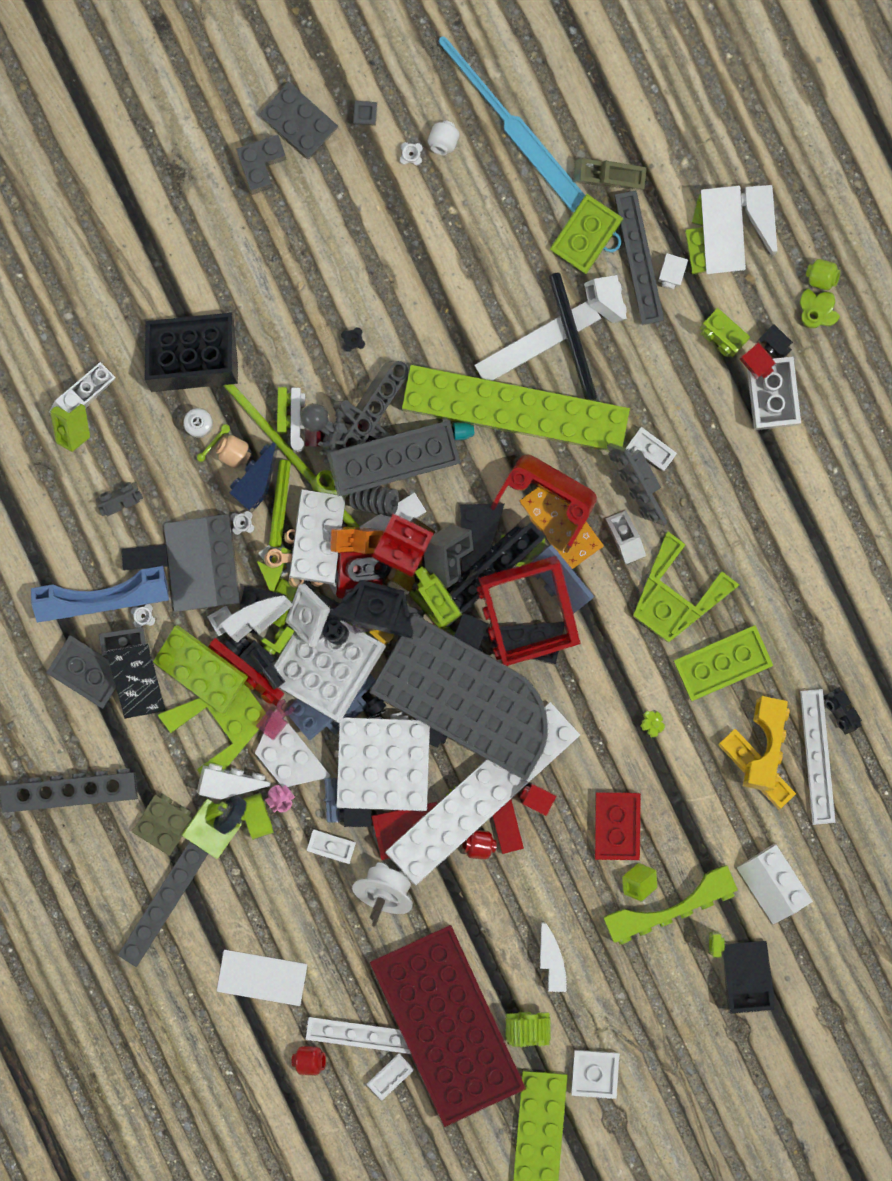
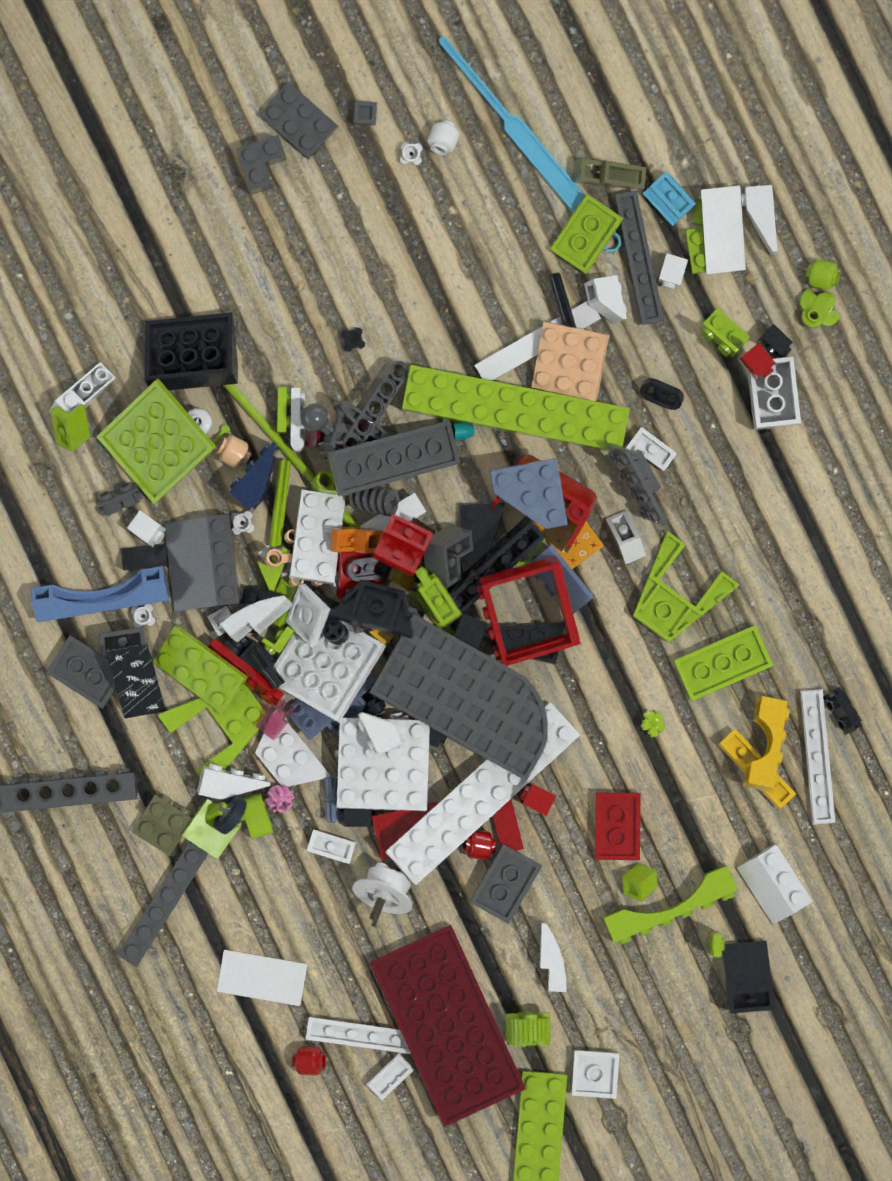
none -> lime plate [96,379,216,504]
none -> white brick [127,511,166,547]
none -> white slope [357,713,403,755]
none -> dark grey plate [469,843,542,924]
none -> sand blue plate [489,458,568,529]
none -> light nougat plate [532,322,609,401]
none -> black plate [640,378,684,410]
none -> medium azure plate [643,171,697,226]

